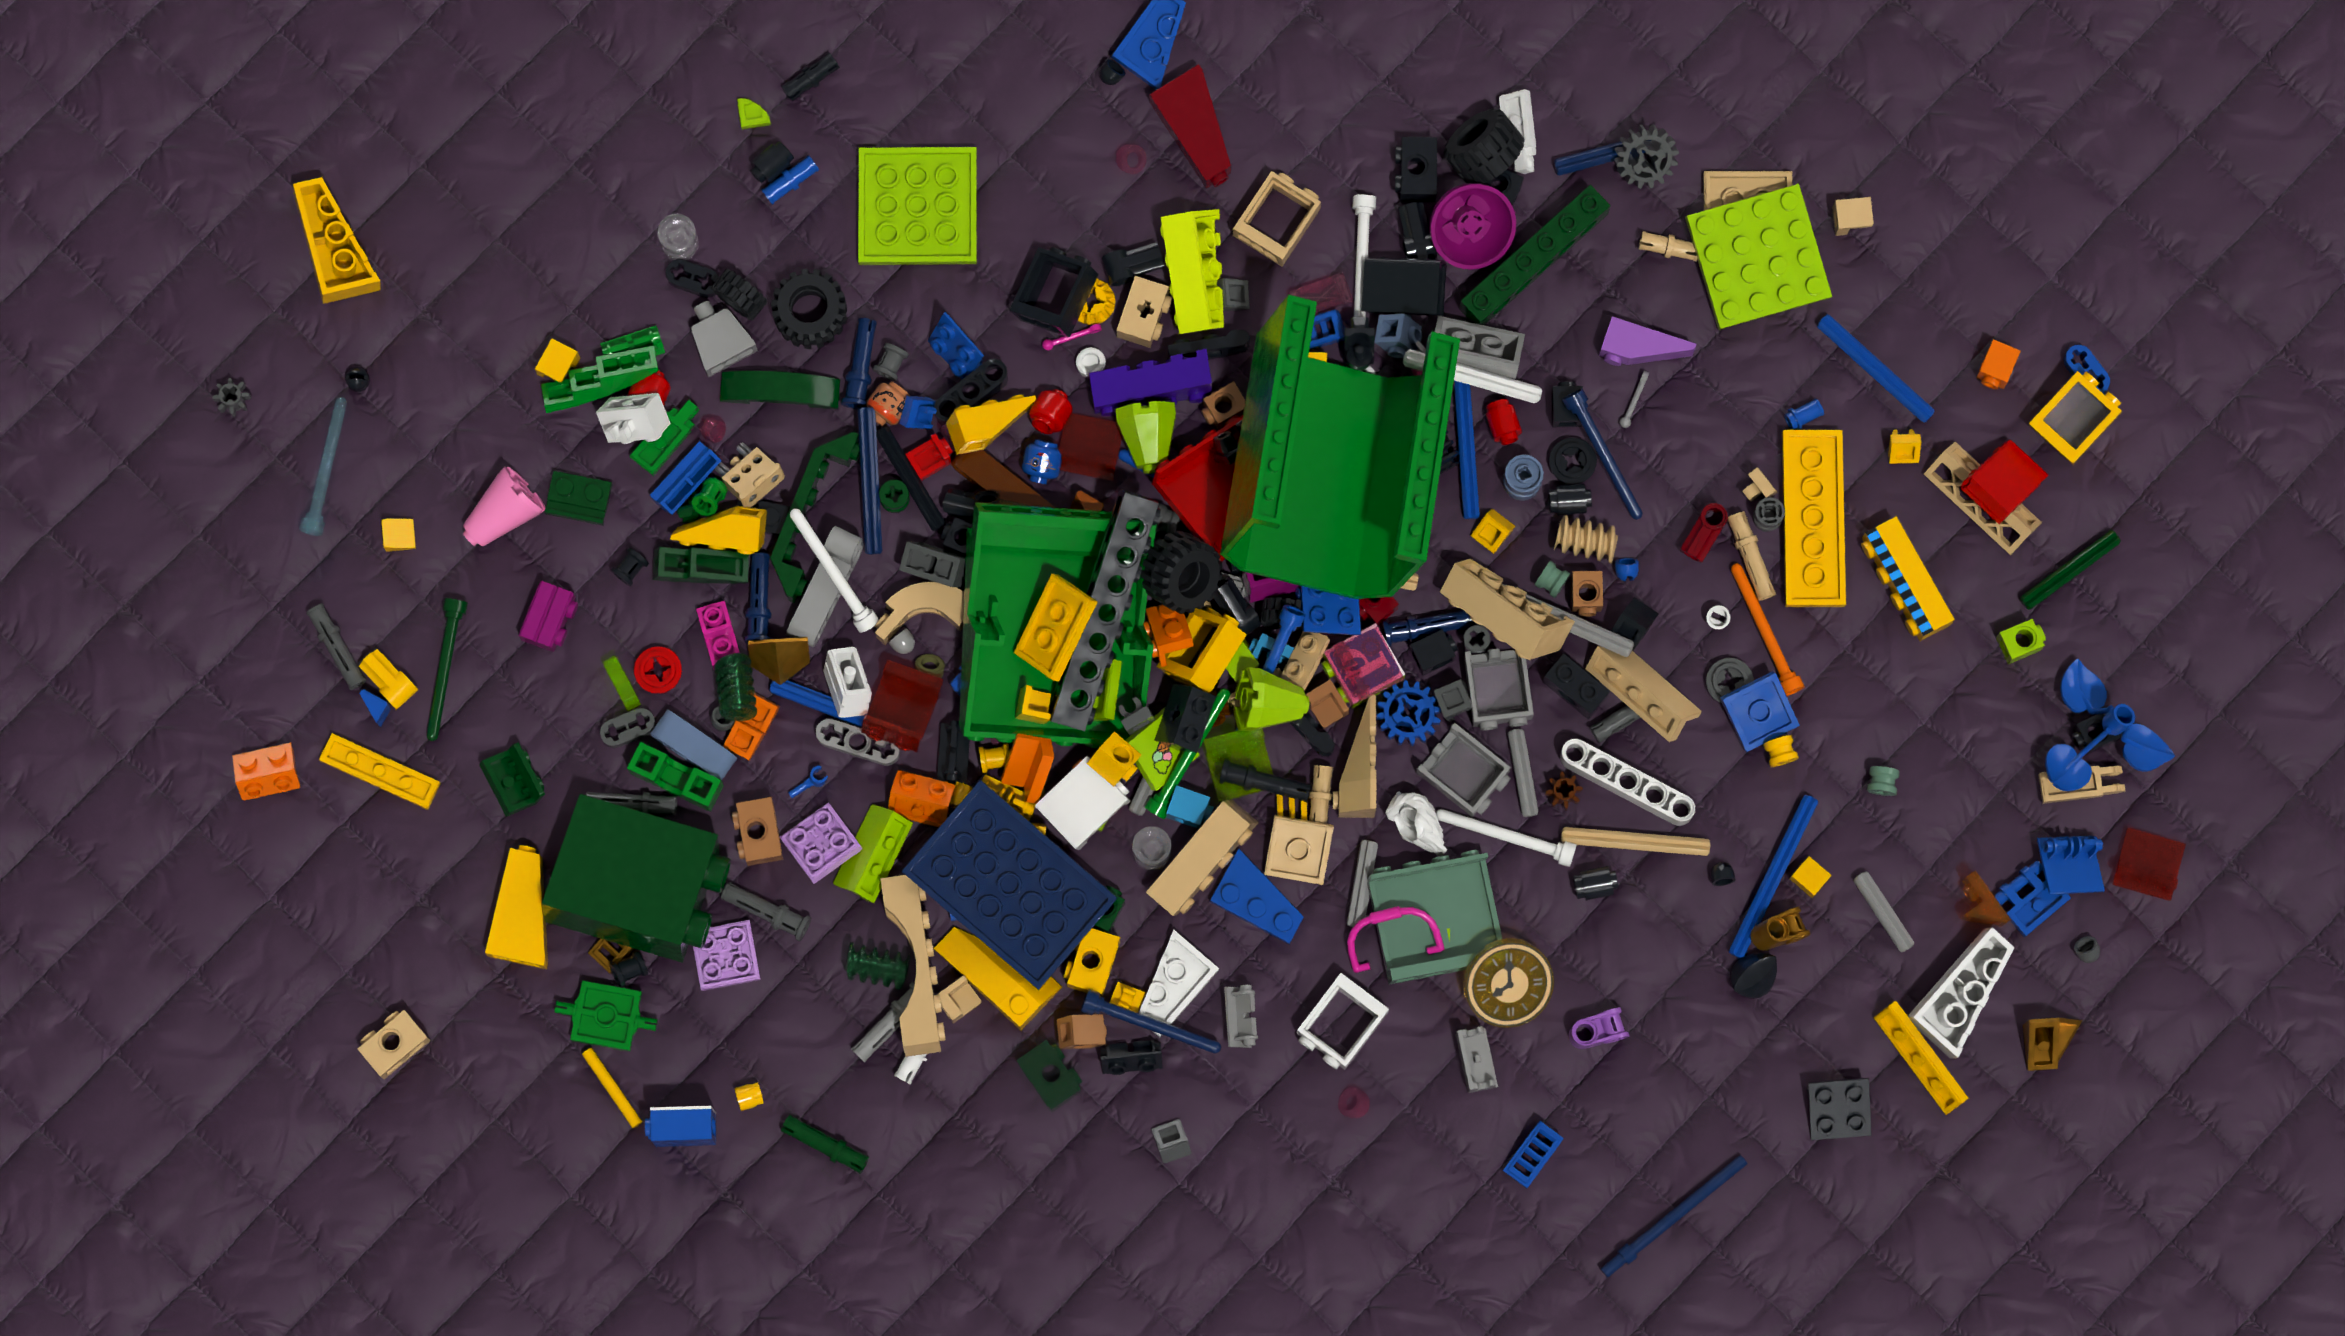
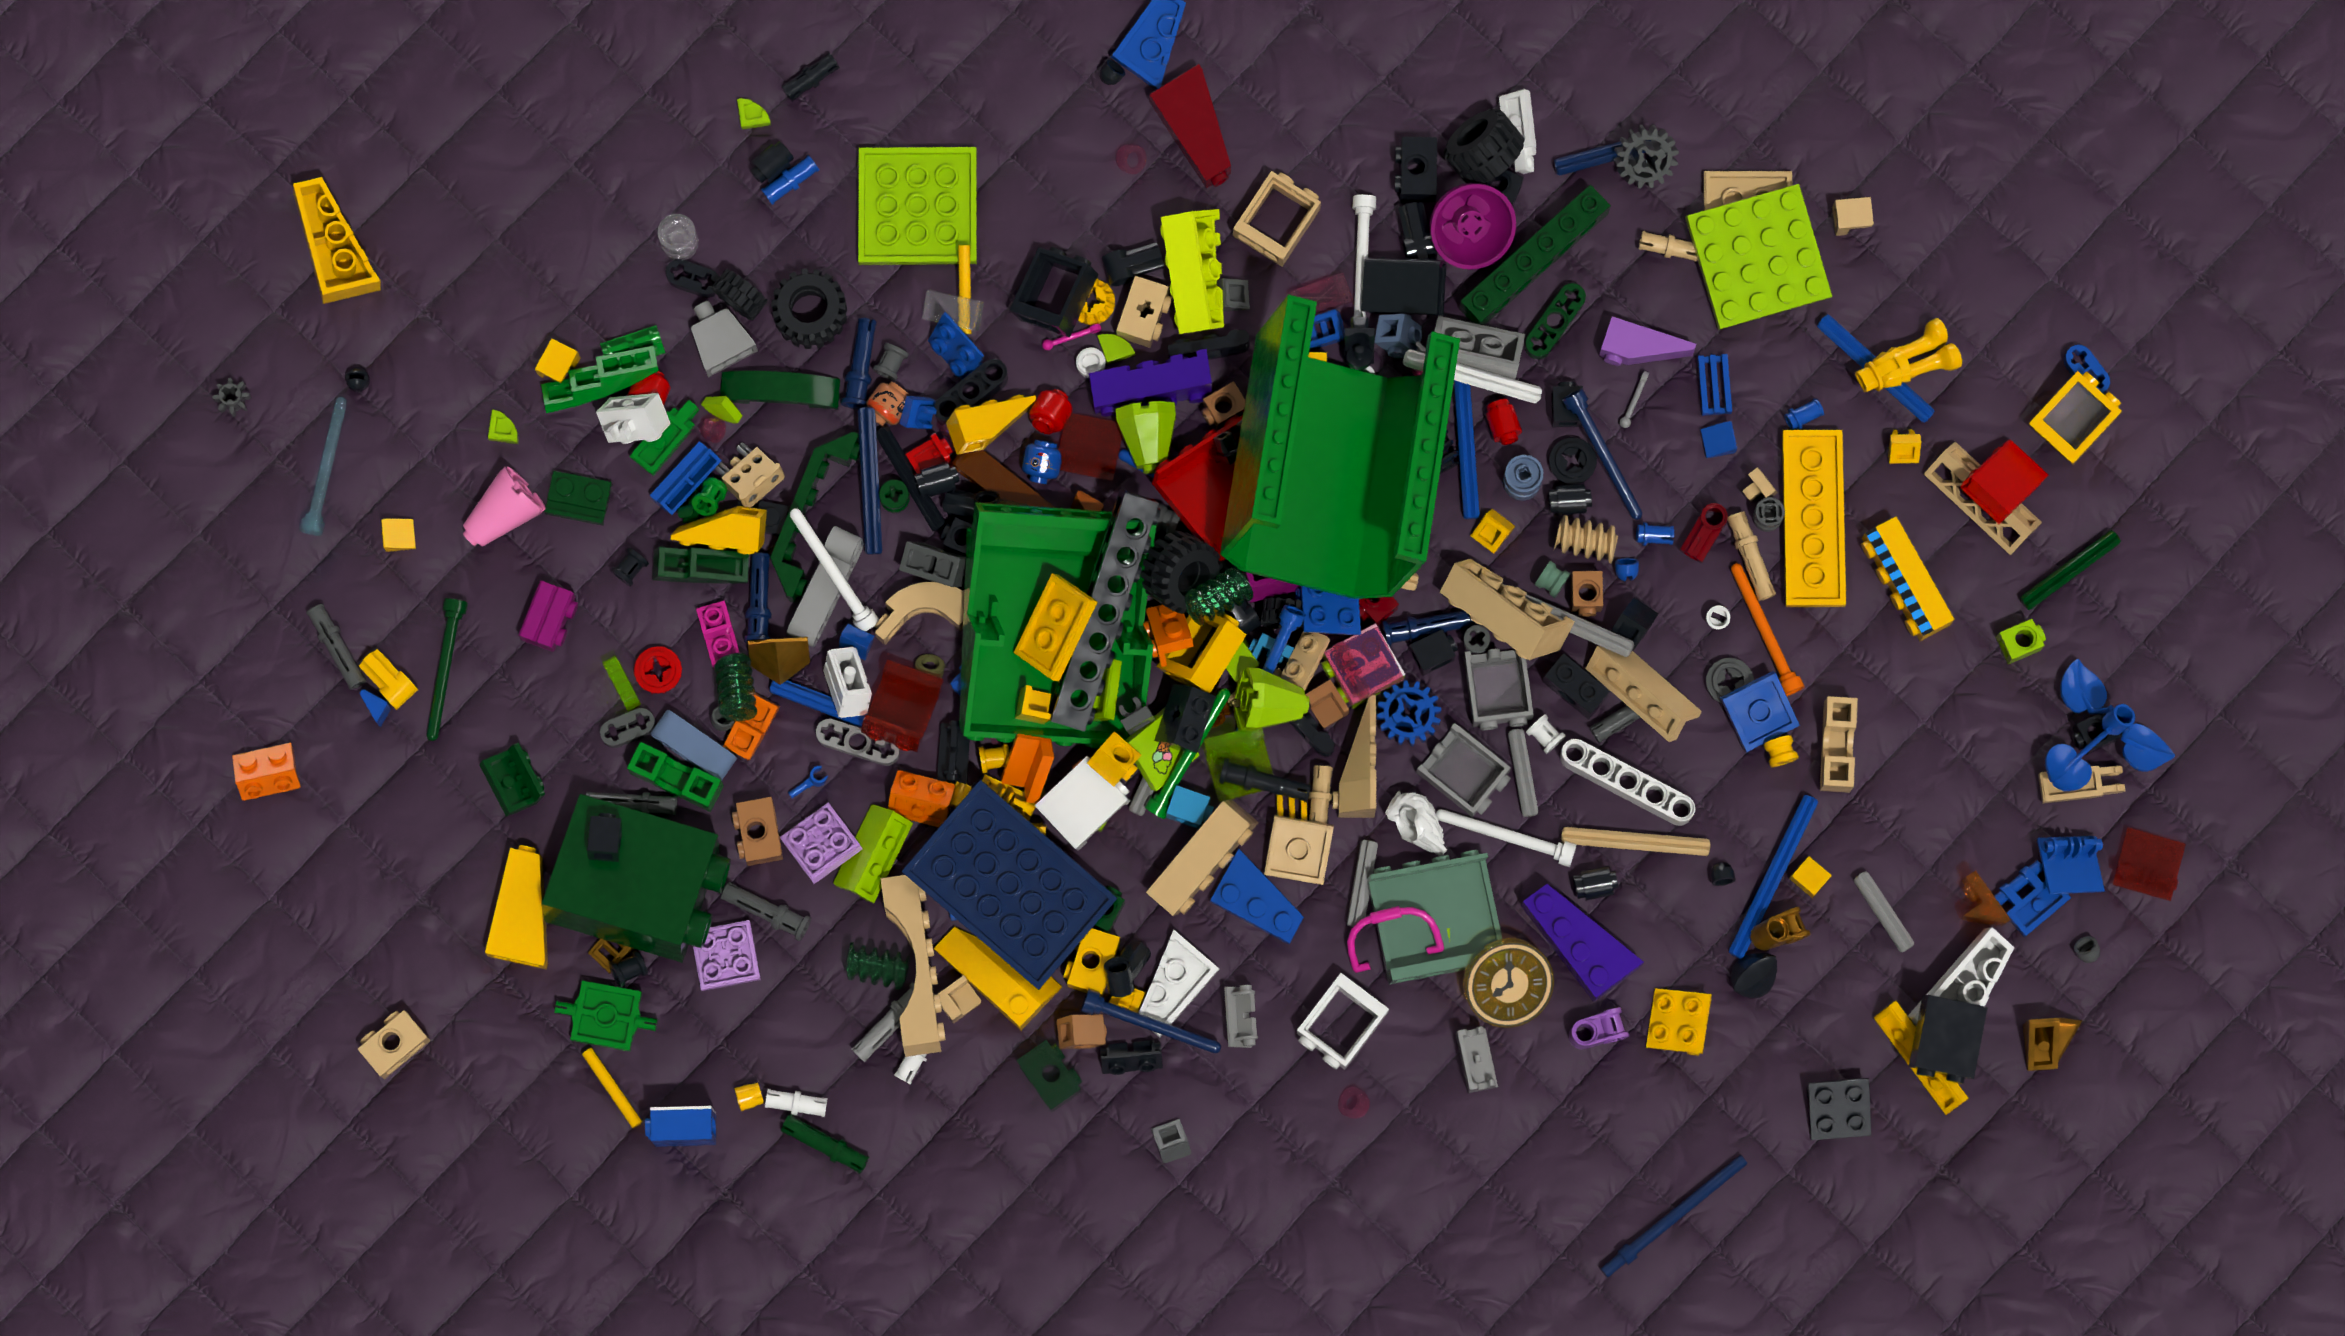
yellow tile [319,733,441,810] -> none
light grey hinge [889,629,915,654] -> none
clear wheel [1132,826,1171,871] -> none
dark grey panel [1434,679,1474,722] -> none
blue slope [1503,1121,1564,1189] -> none
reddish brown gear [1545,772,1583,811] -> none
sand green wheel [1867,766,1900,796] -> none
orange brick [1976,339,2021,389] -> none
none -> lime tile [488,410,519,444]
none -> black brick [587,813,622,862]
none -> lime tile [701,396,743,423]
none -> white pin [765,1089,828,1117]
none -> blue slope [839,624,875,661]
none -> black brick [913,461,960,498]
none -> clear tile [922,290,984,331]
none -> yellow bar [958,245,972,334]
none -> lime tile [1097,334,1135,365]
none -> black piece [1104,940,1151,997]
none -> clear green piece [1185,568,1253,626]
none -> dark purple wedge [1521,884,1644,1002]
none -> dark green beam [1525,283,1586,360]
none -> white bush [1526,714,1566,754]
none -> blue pin [1636,522,1674,546]
none -> yellow hinge [1646,988,1712,1056]
none -> blue tile [1697,354,1732,416]
none -> blue slope [1700,421,1737,459]
none -> tan arch [1820,696,1858,793]
none -> yellow piece [1855,318,1962,392]
none -> black brick [1909,995,1988,1084]

